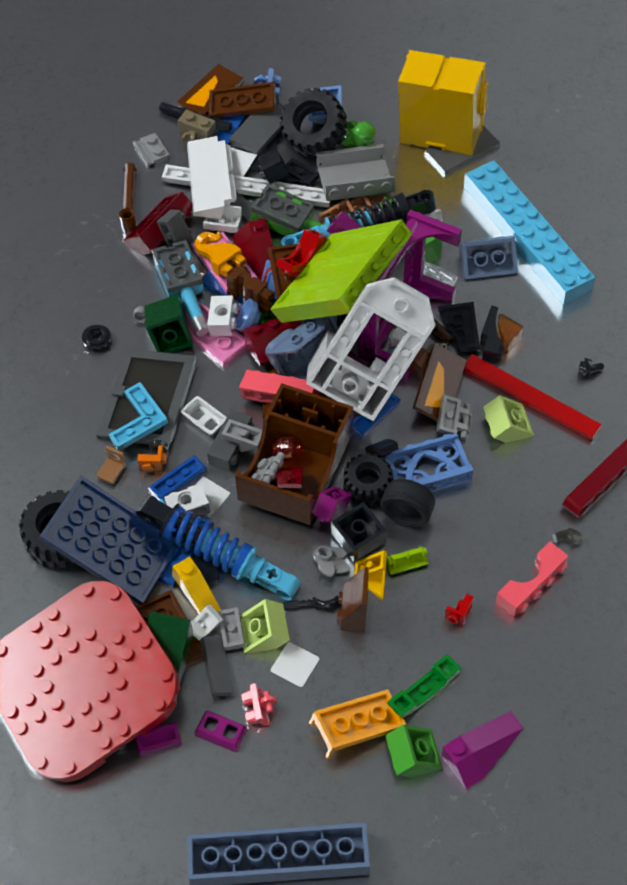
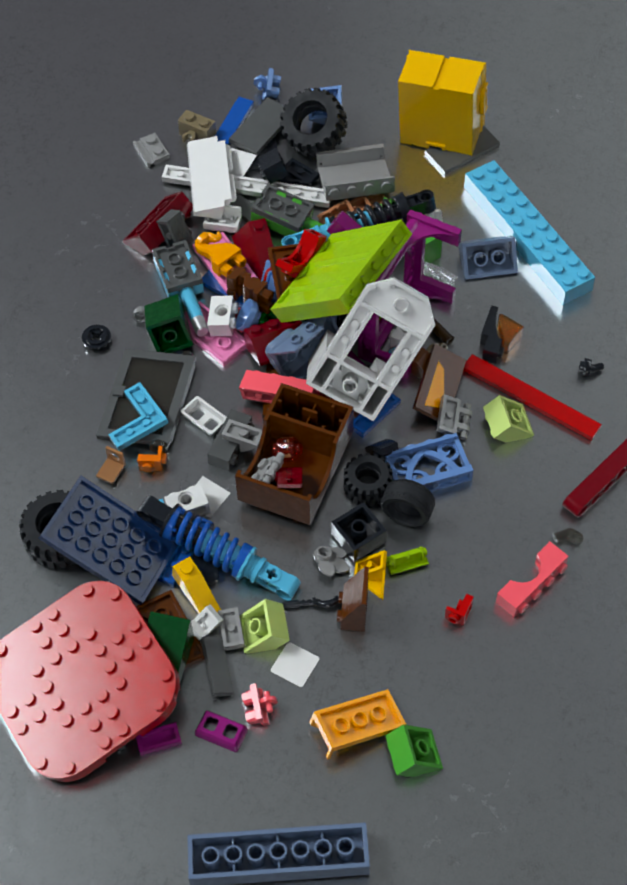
reddish brown piece [119,163,137,231] -> none
blue tile [149,455,207,501] -> none
black axle [159,102,233,132] -> none
reddish brown tile [176,64,244,115] -> none
reddish brown tile [209,82,276,119] -> none
magenta brick [312,486,352,522] -> none
bright green head [342,120,376,148] -> none
green slope [387,654,462,718] -> none
black wing [438,301,480,352] -> none
magenta wedge [441,711,524,790] -> none

